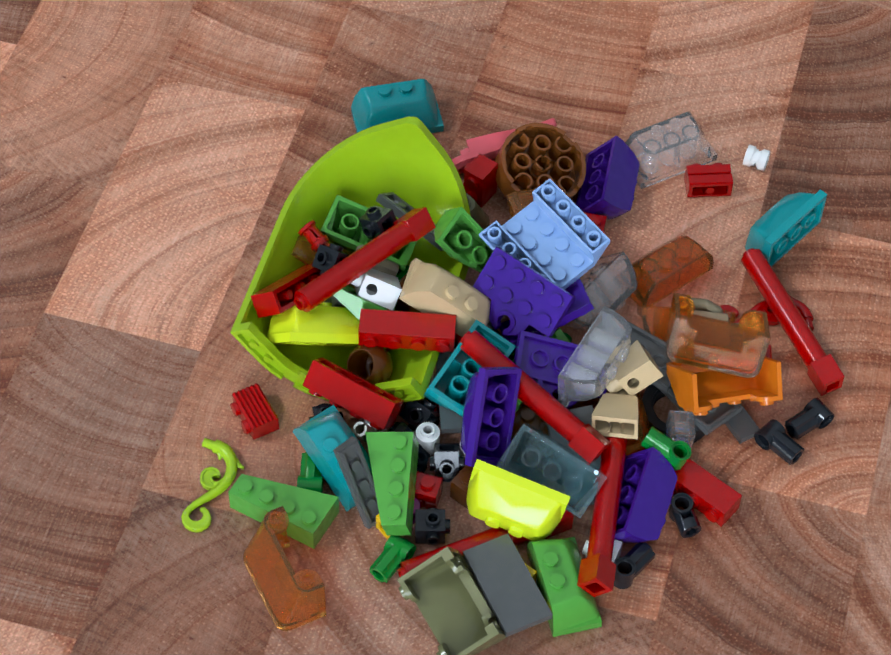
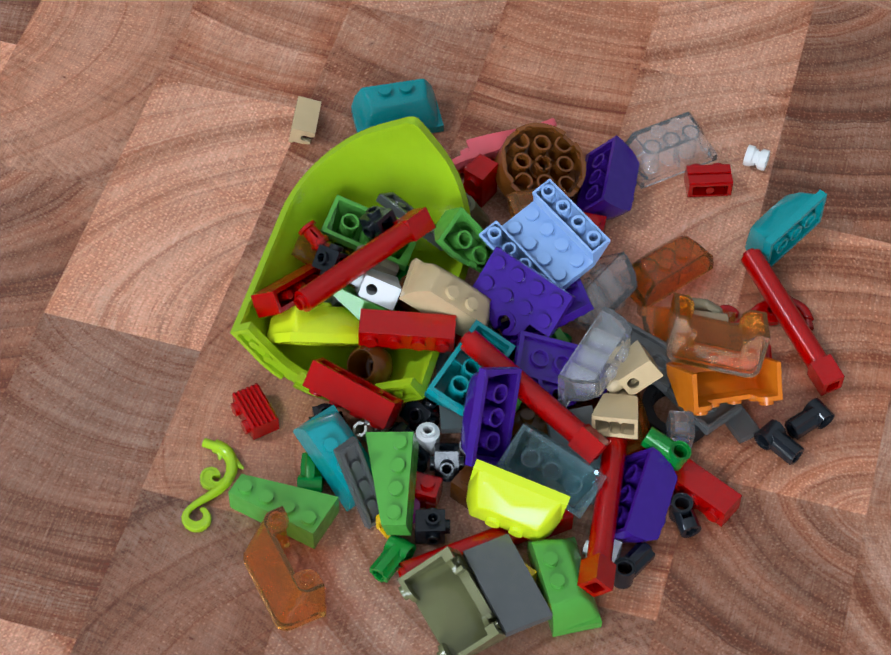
none -> tan hinge [288,96,321,144]

